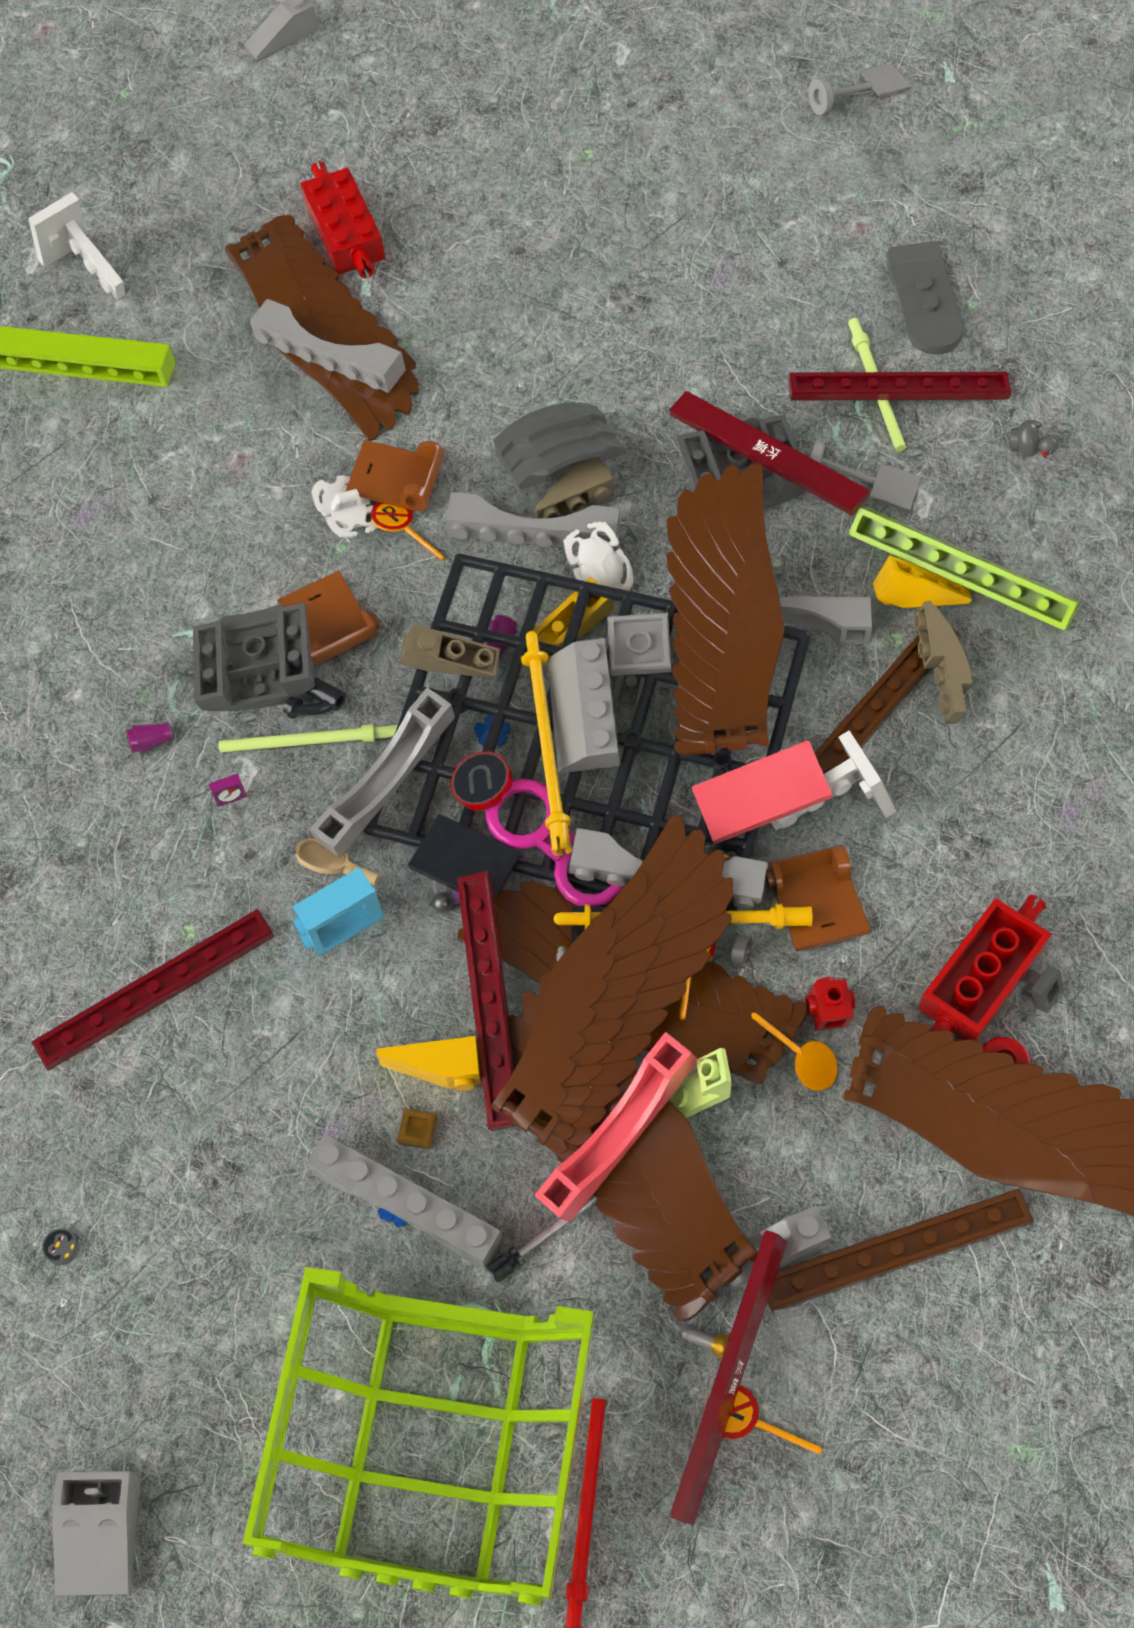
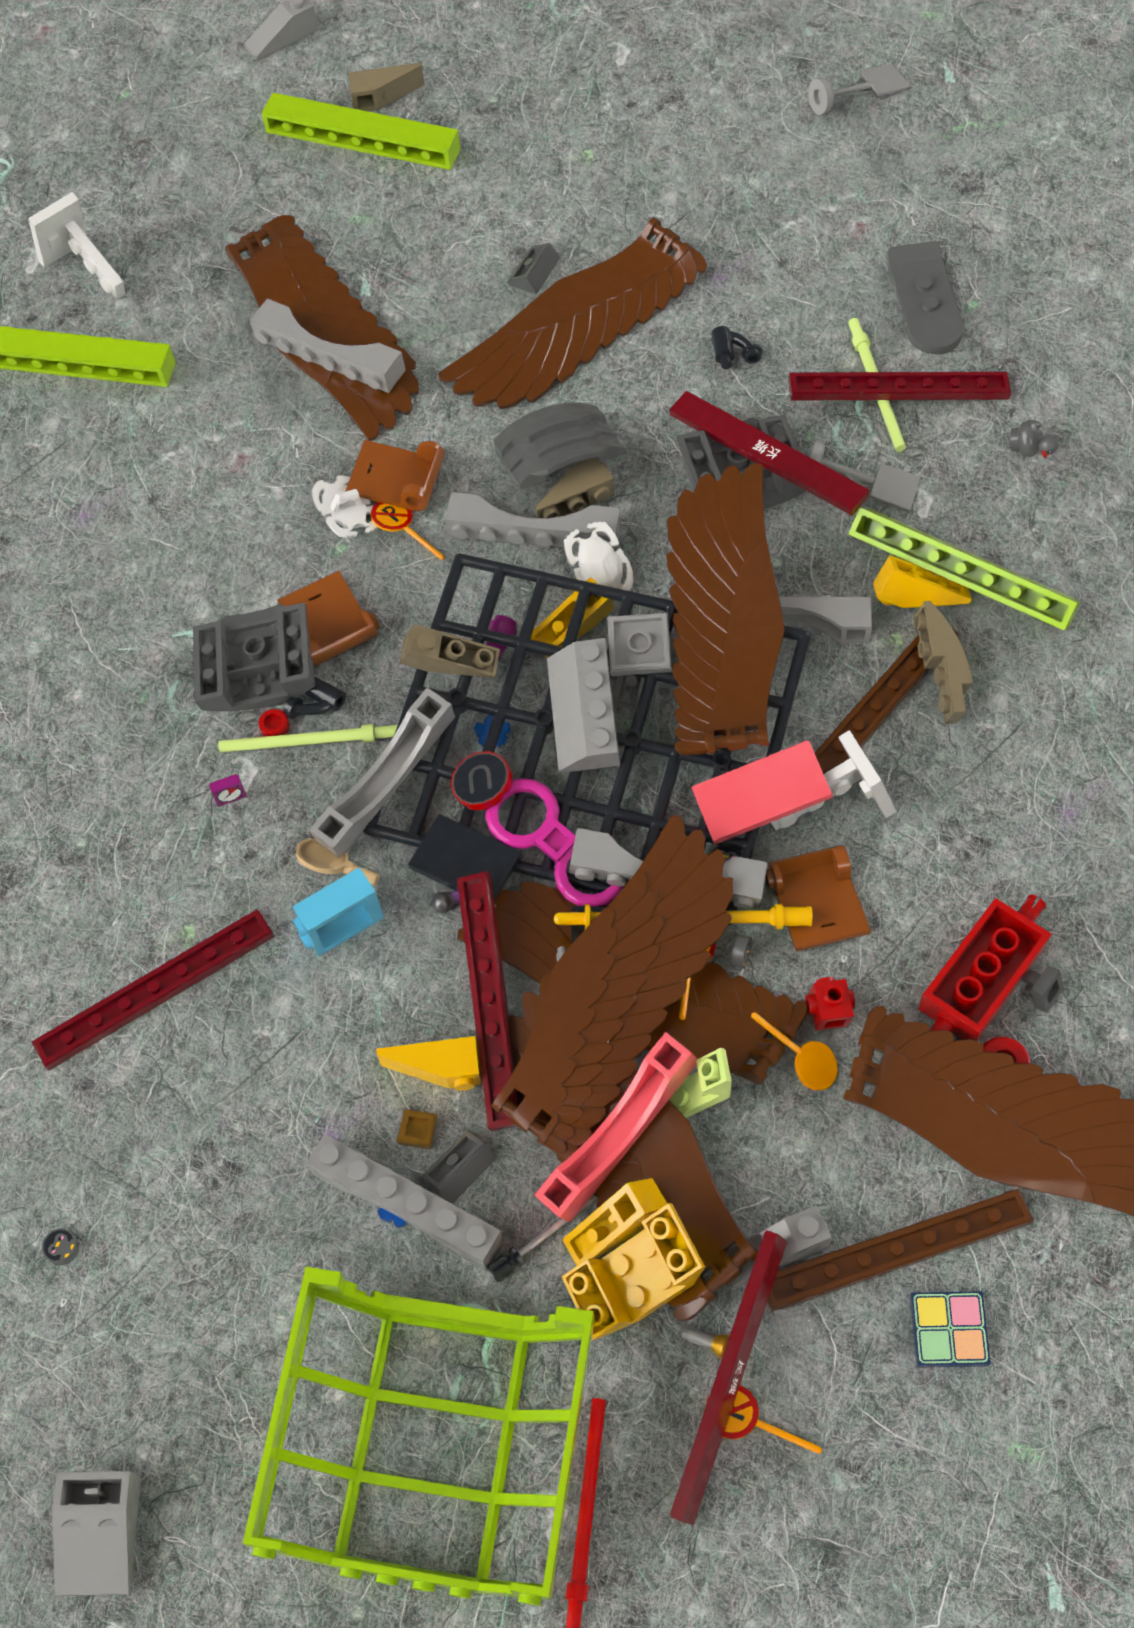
magenta cone [125,722,172,754] -> none
red brick [300,161,386,279] -> none
yellow bar [521,631,572,856] -> none
none -> red tile [258,709,290,737]
none -> lime brick [261,93,461,170]
none -> dark tan slope [348,62,425,111]
none -> dark grey slope [420,1130,496,1204]
none -> reddish brown animal [438,217,707,410]
none -> dark grey slope [508,243,559,293]
none -> yellow slope [561,1203,705,1340]
none -> yellow slope [562,1178,667,1266]
none -> black plant [711,326,762,369]
none -> tile [910,1291,991,1368]

